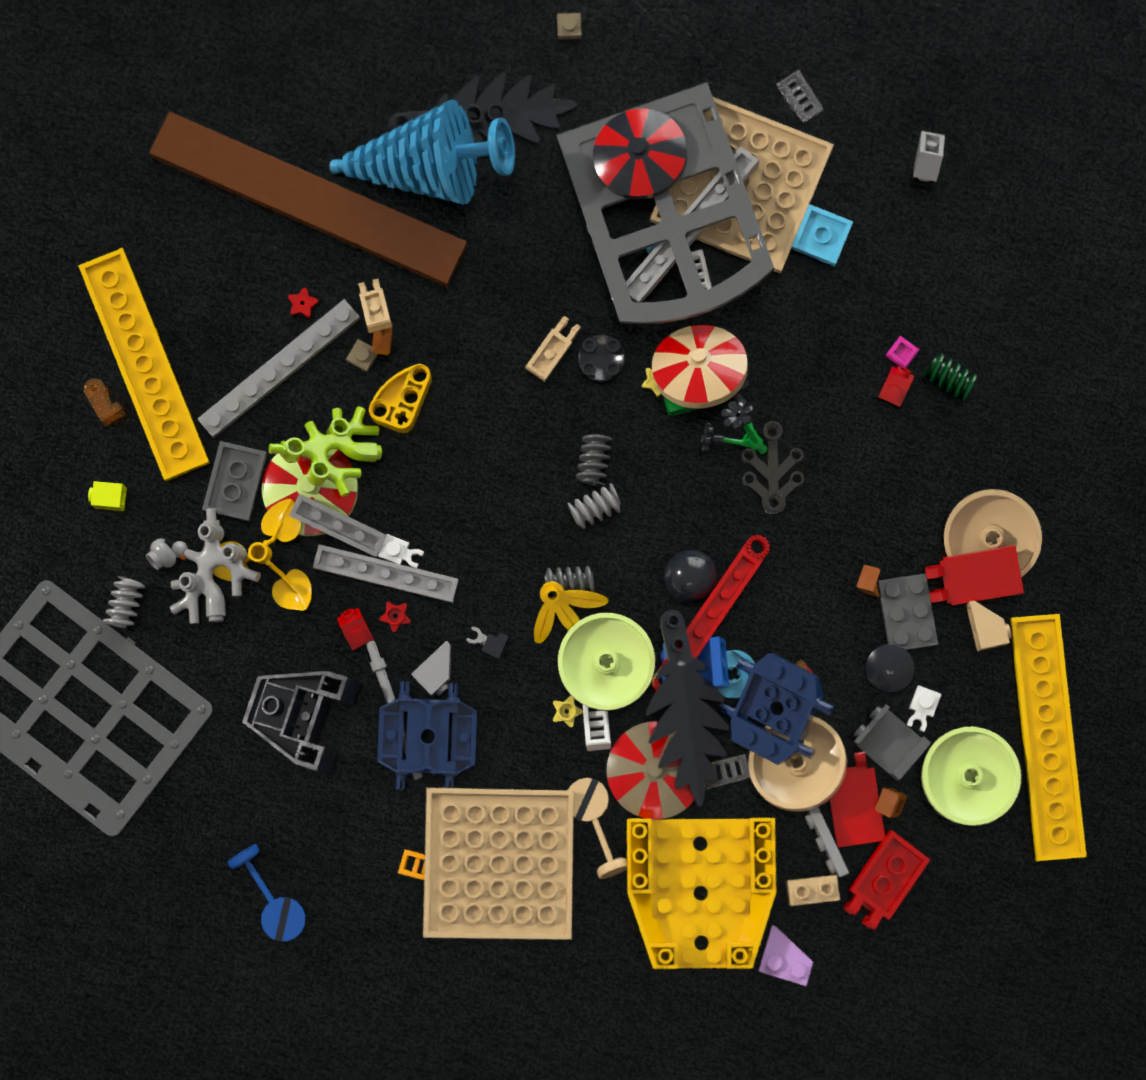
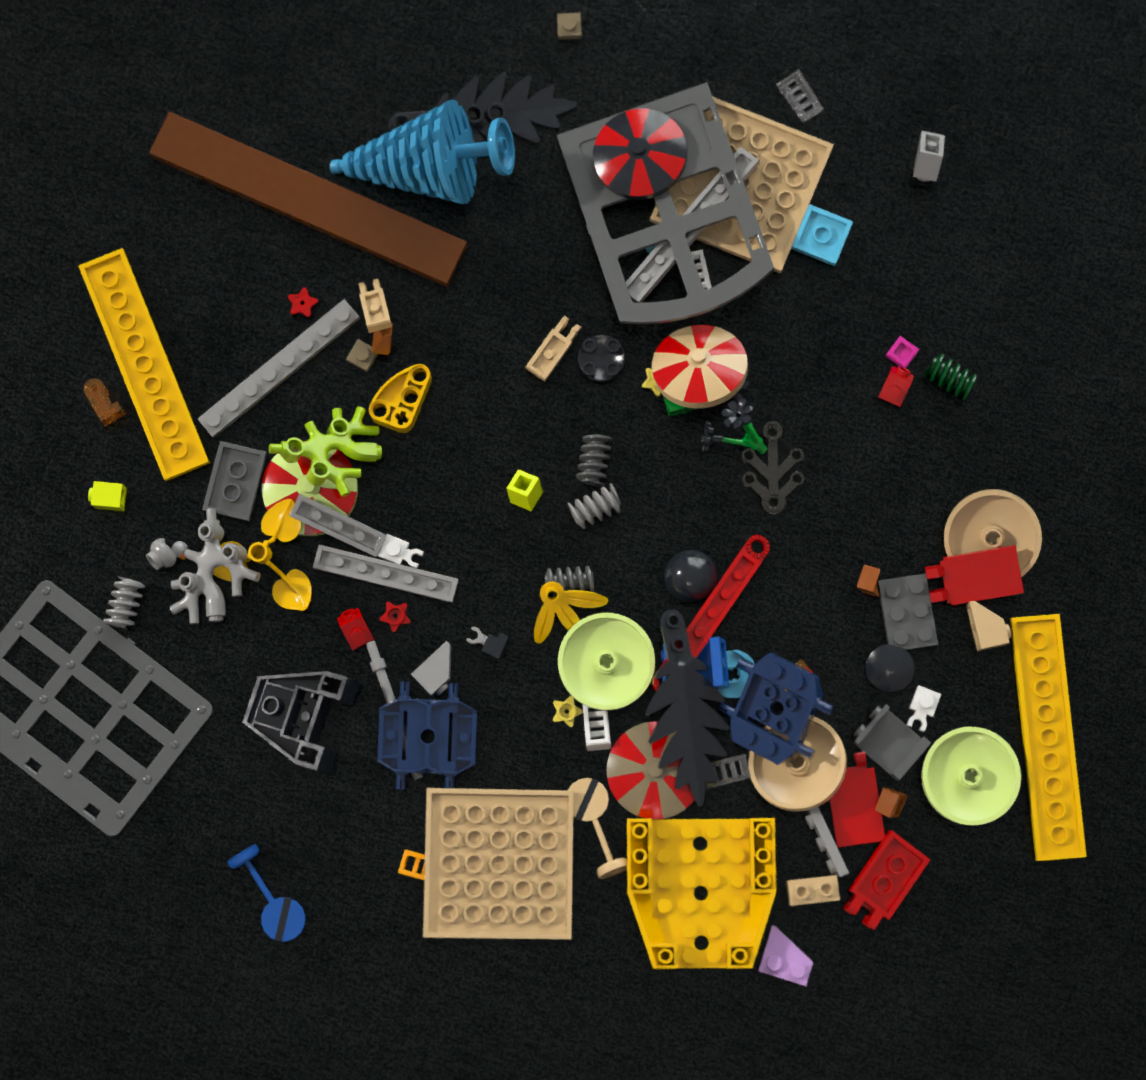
none -> neon yellow brick [507,469,543,511]

